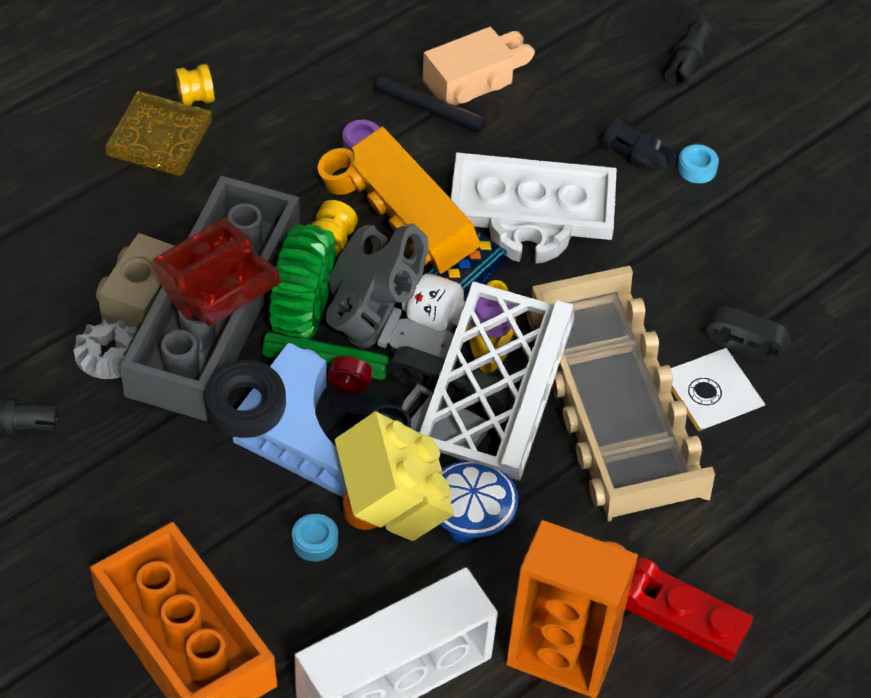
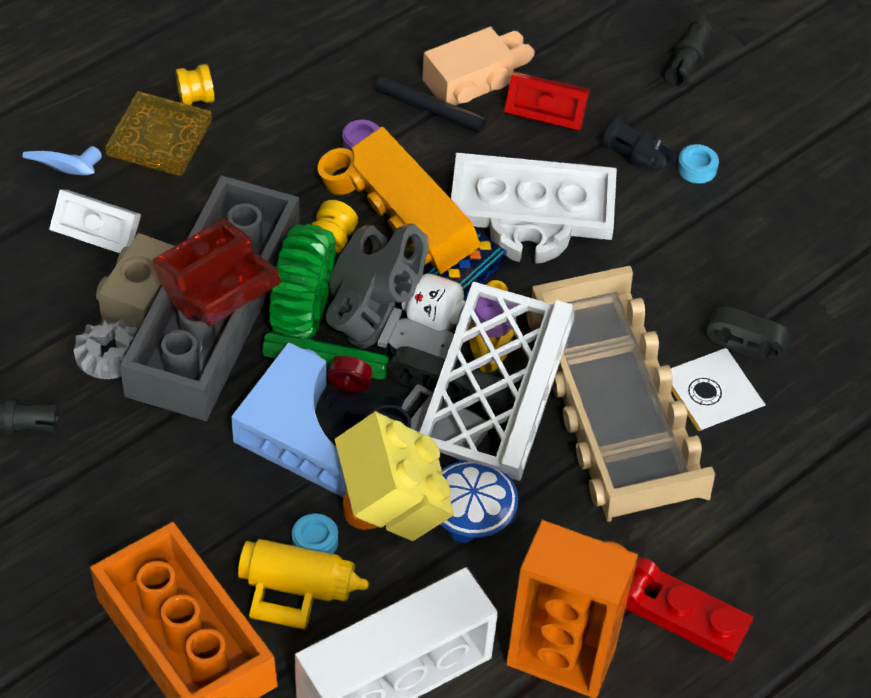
black tyre [204,360,286,438] -> none
none -> light blue bar [22,146,102,176]
none -> white plate [49,189,141,253]
none -> yellow piece [238,539,369,630]
none -> red hinge [504,72,590,131]

